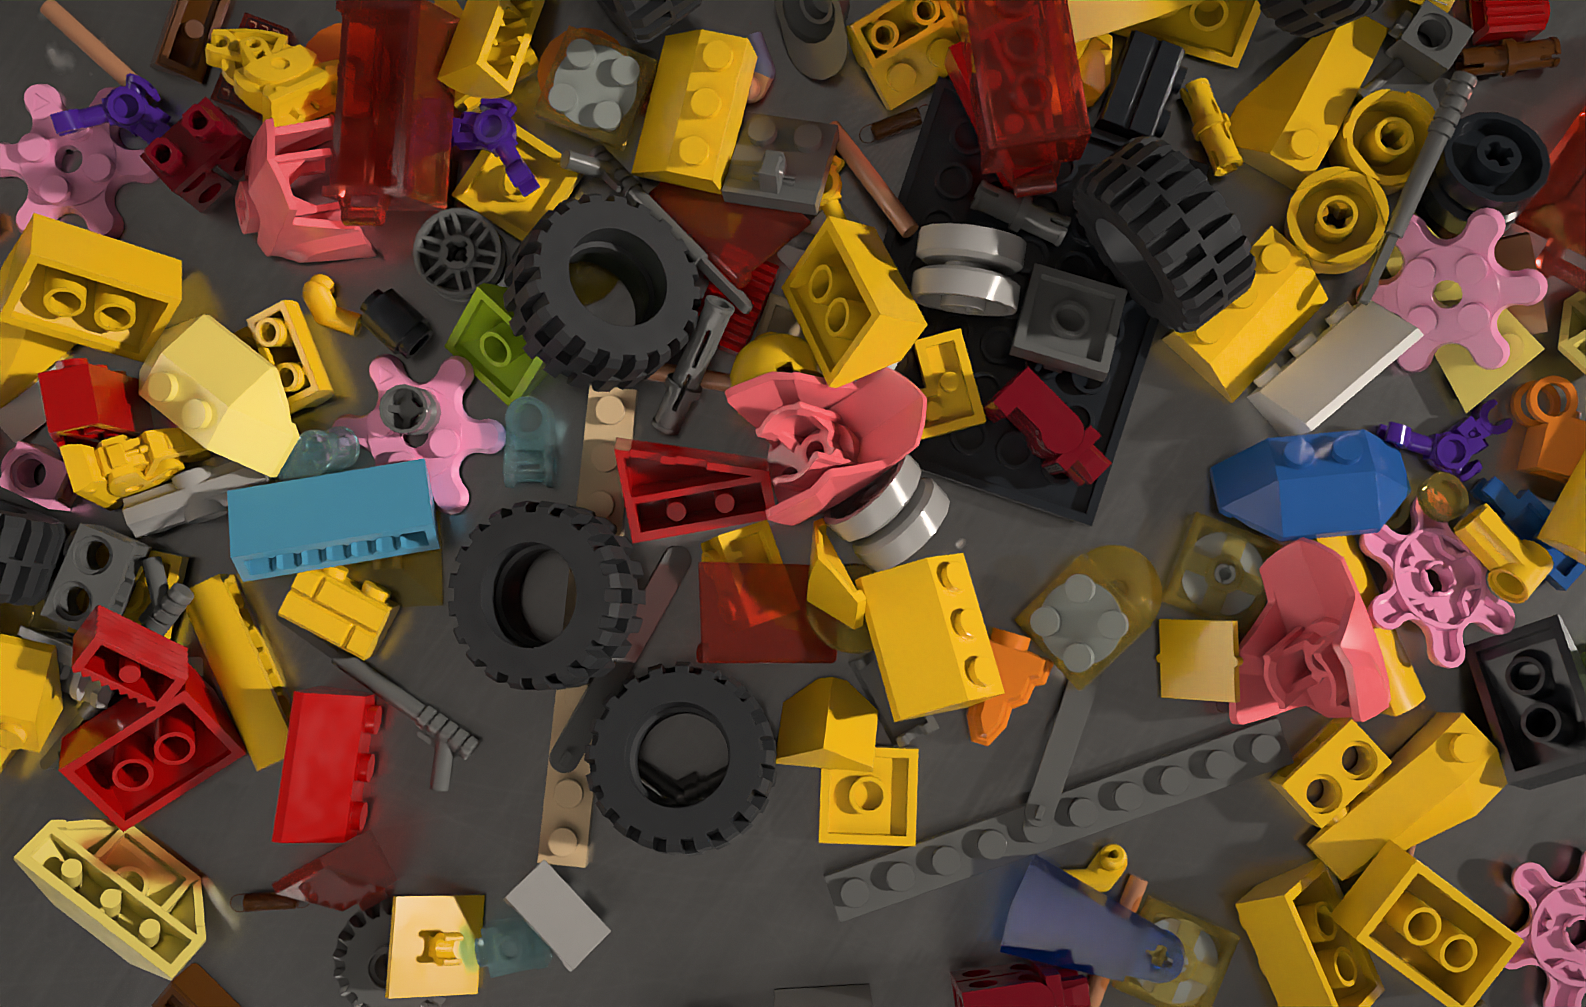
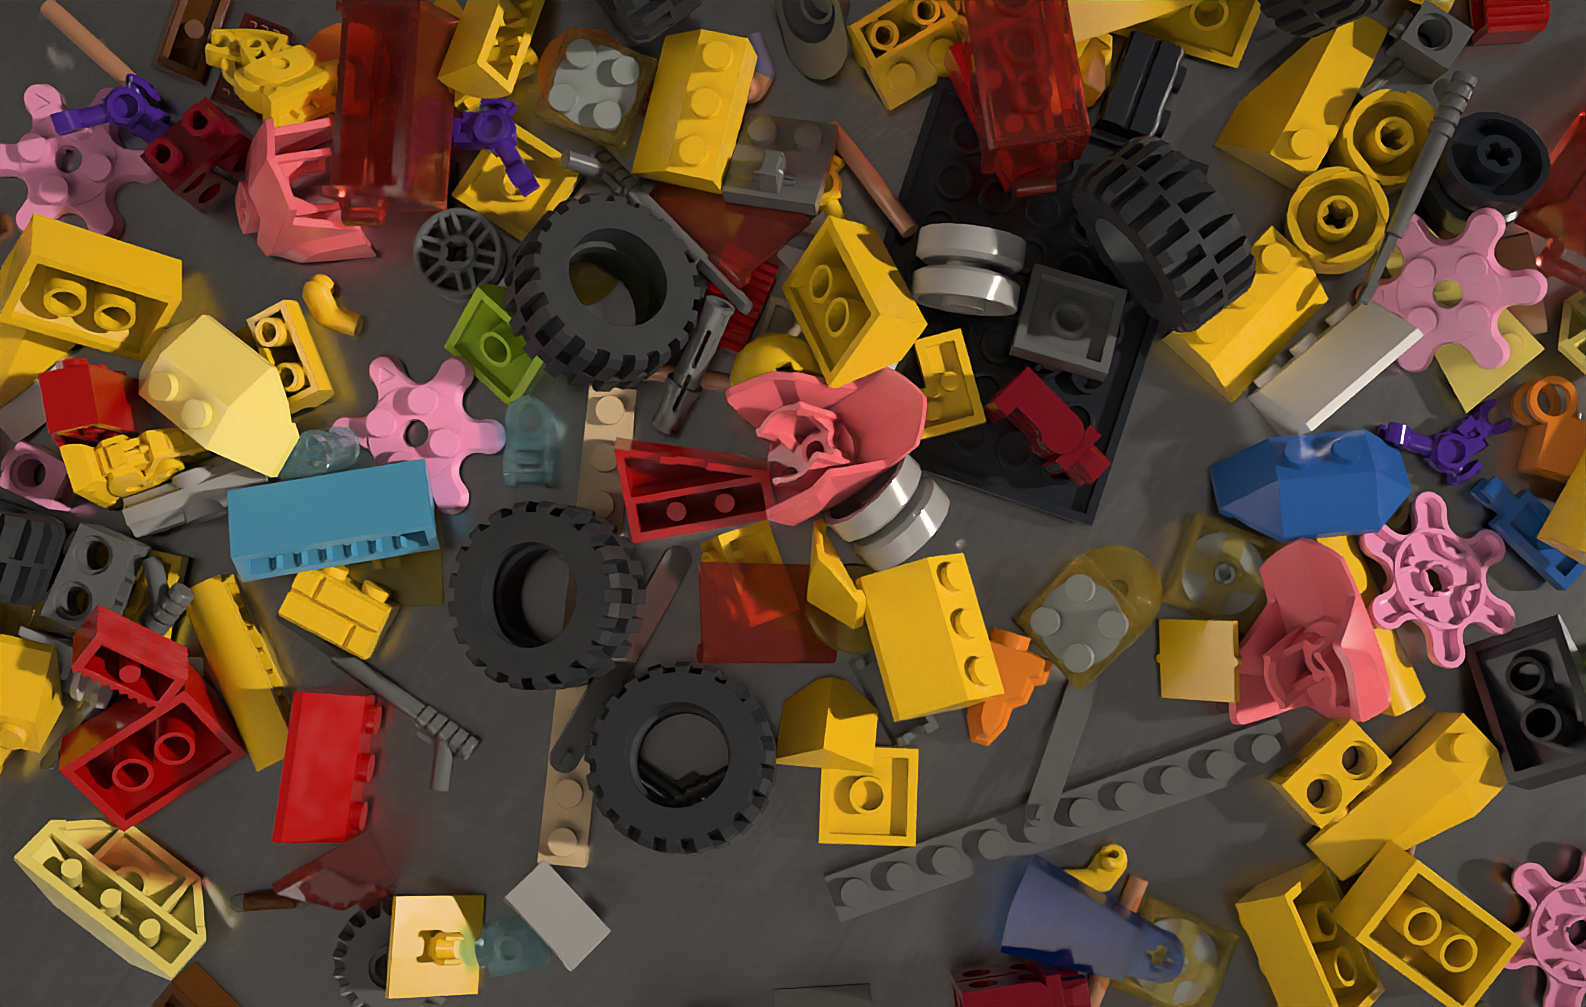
black brick [360,288,433,359] -> none
dark grey wheel [379,384,441,436] -> none
reddish brown piece [859,104,929,144] -> none
dark grey pin [970,179,1071,247] -> none
yellow pin [1179,78,1244,176] -> none
clear yellow tile [1417,472,1469,523] -> none
yellow piece [1453,503,1554,604] -> none
reddish brown pin [1454,36,1561,77] -> none

